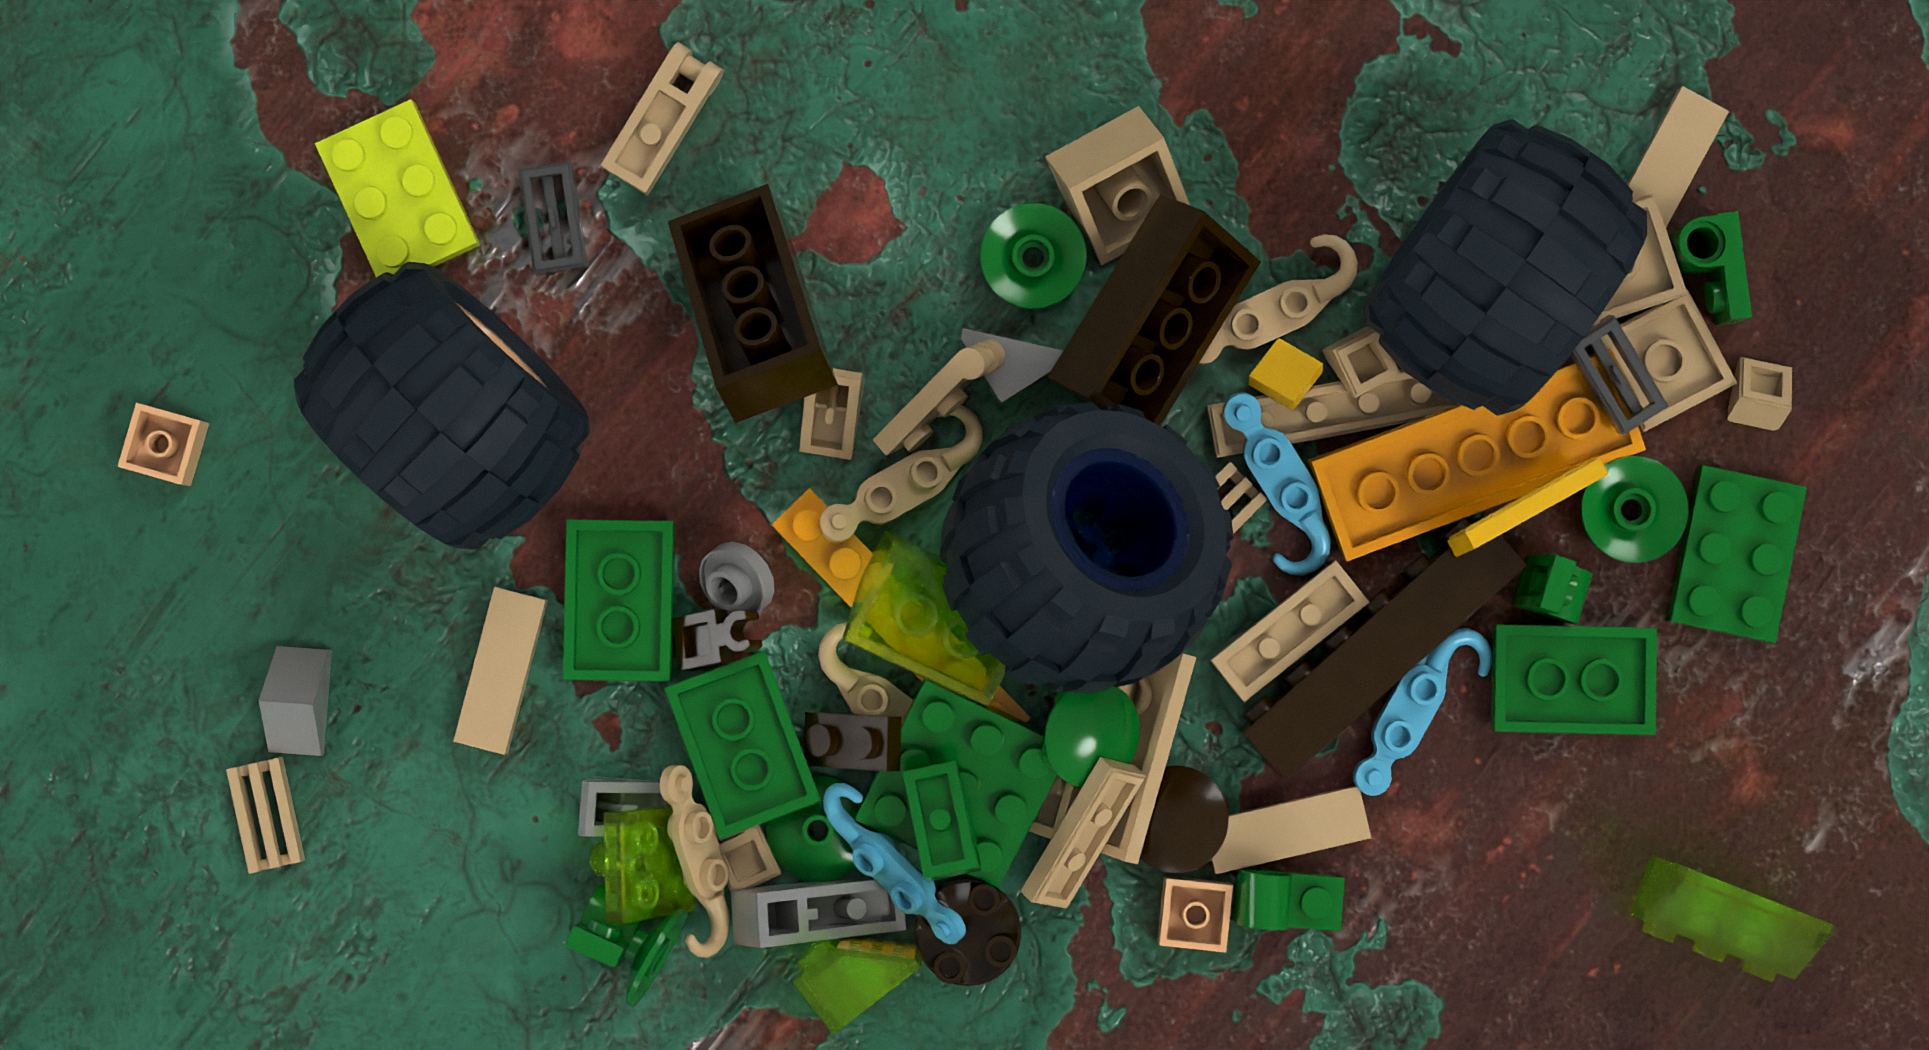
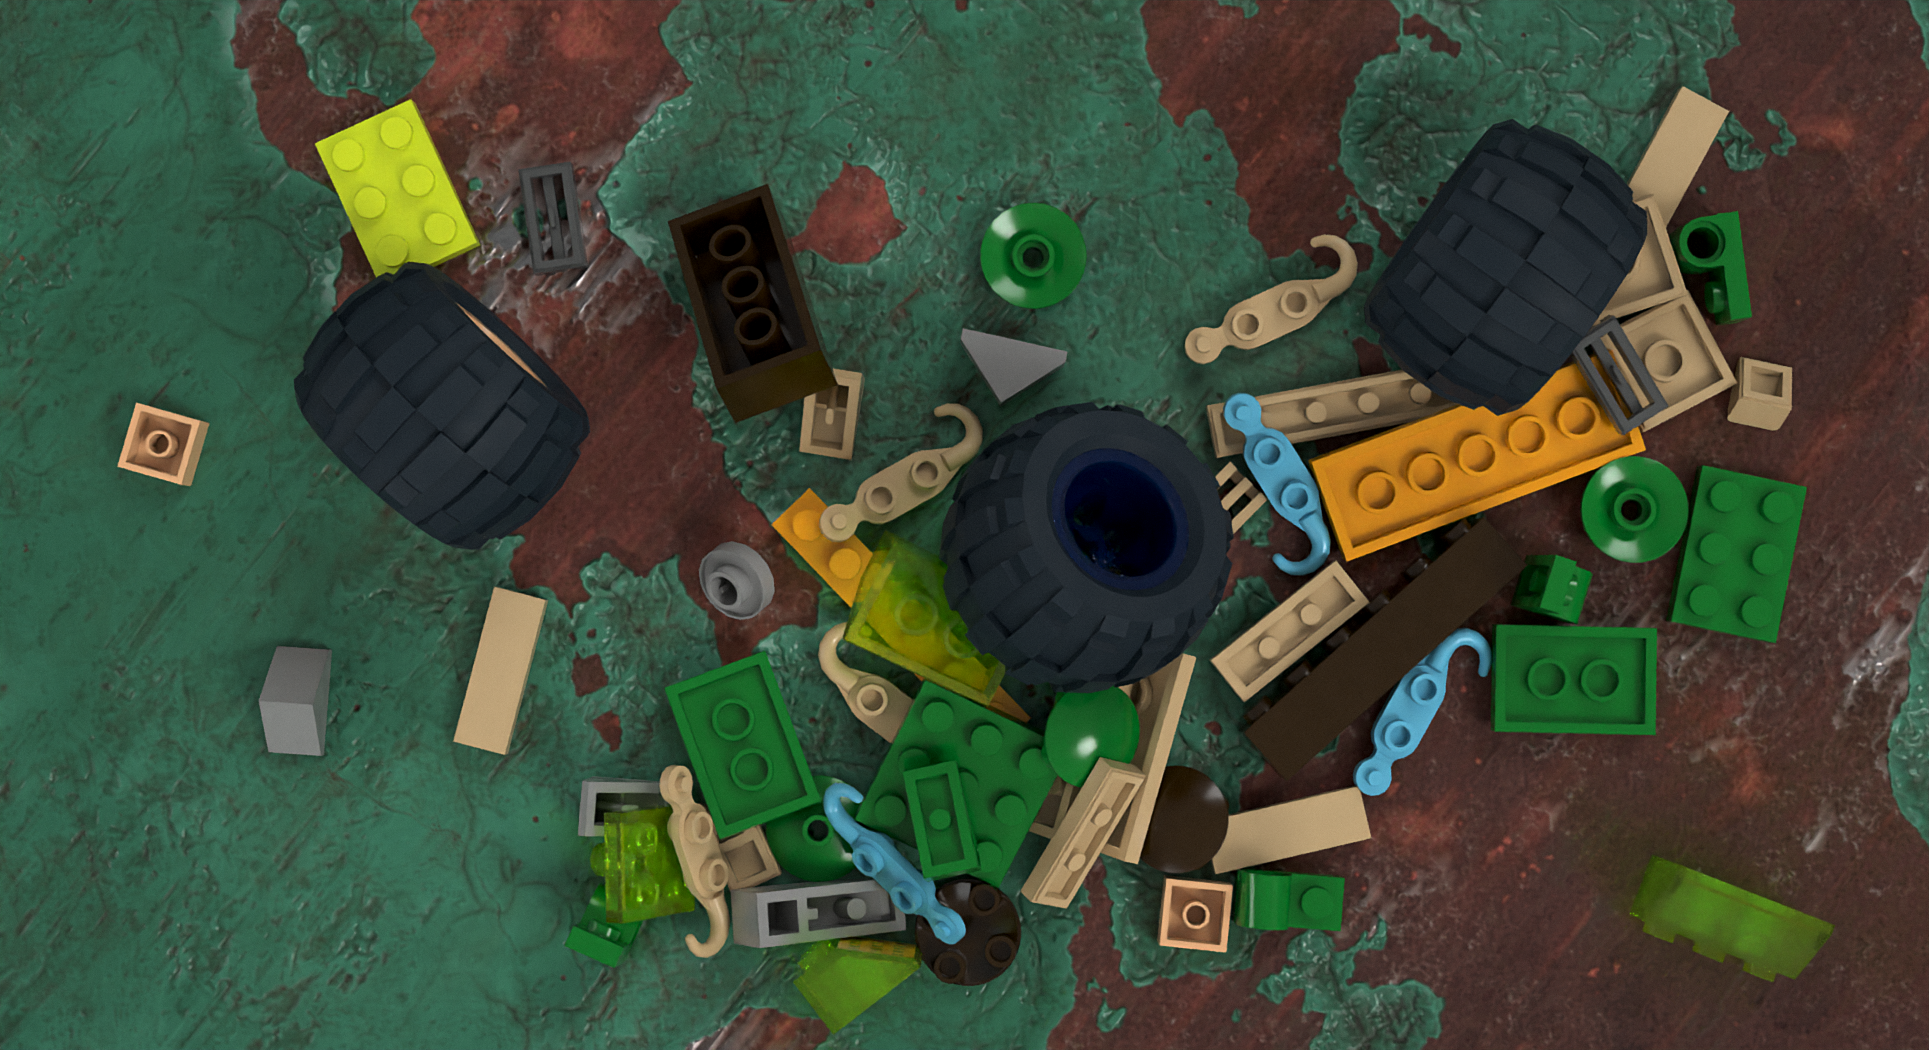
tan tile [226,757,305,874] -> none
green plate [563,519,675,682] -> none
tan plate [600,42,724,196] -> none
green dish [624,908,688,1007] -> none
dark brown plate [672,609,762,671] -> none
dark brown plate [804,712,902,772] -> none
tan plate [873,339,1005,456] -> none
tan slope [1045,106,1190,266] -> none
dark brown brick [1047,194,1261,426] -> none
yellow tile [1248,338,1323,411] -> none
tan slope [1322,327,1401,398] -> none
yellow tile [1447,457,1609,557] -> none

